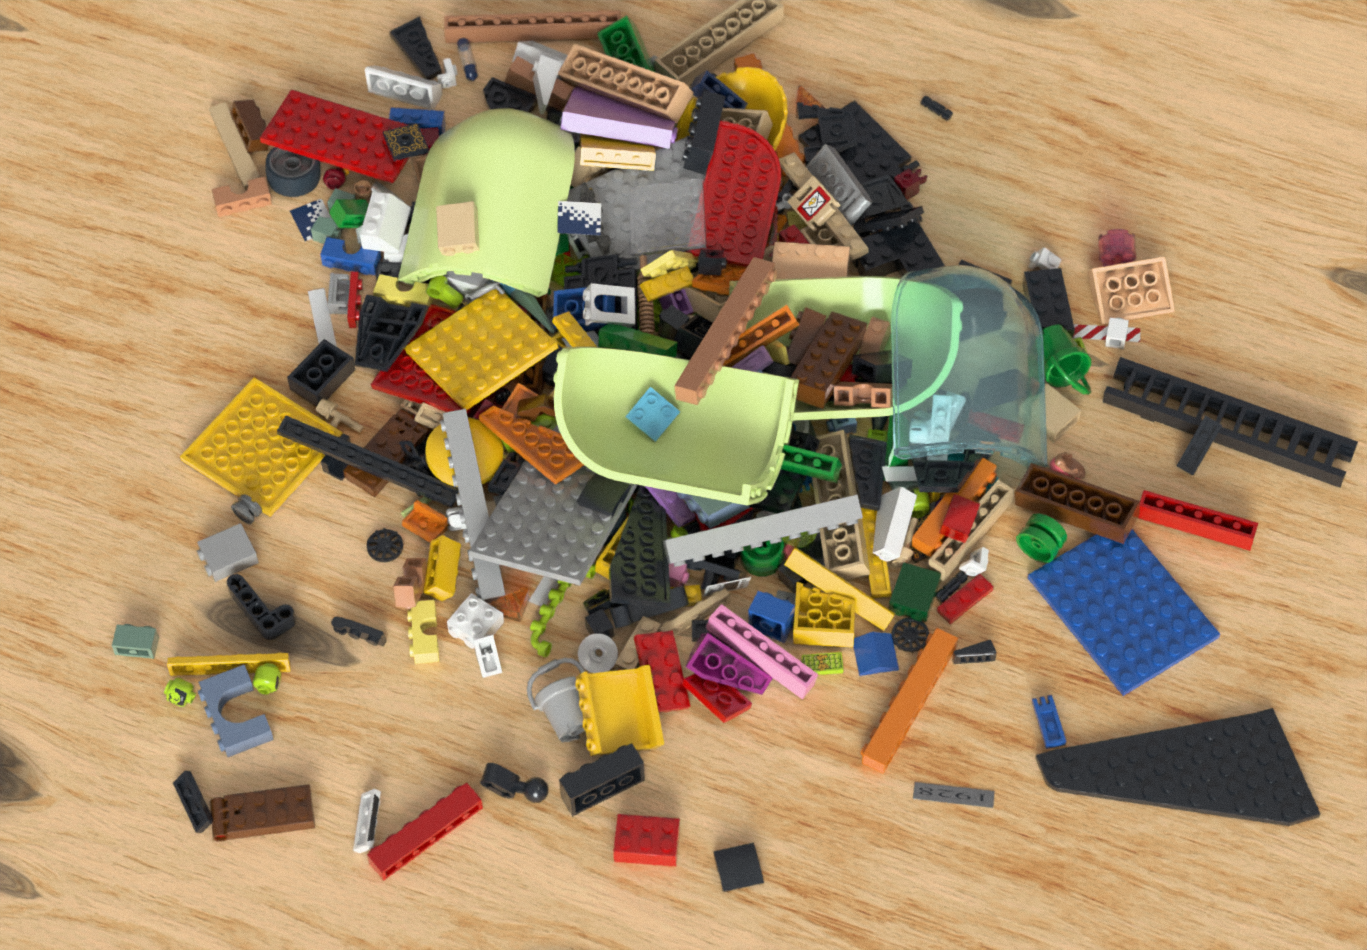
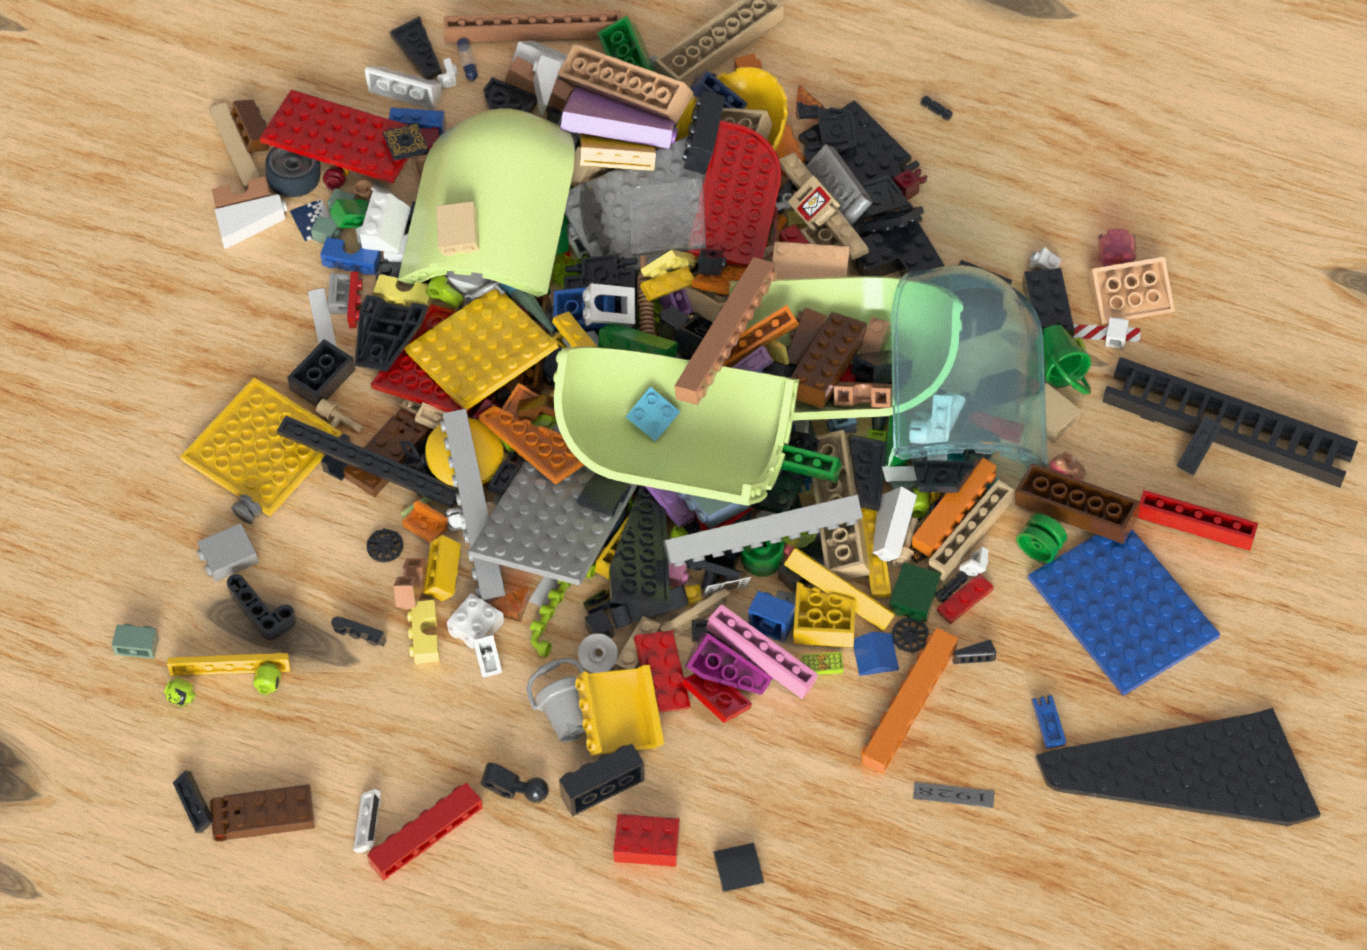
sand blue arch [198,665,274,757] -> none
sticker [557,201,601,235] -> none
red piece [939,494,980,543] -> none
none -> white slope [214,194,287,249]

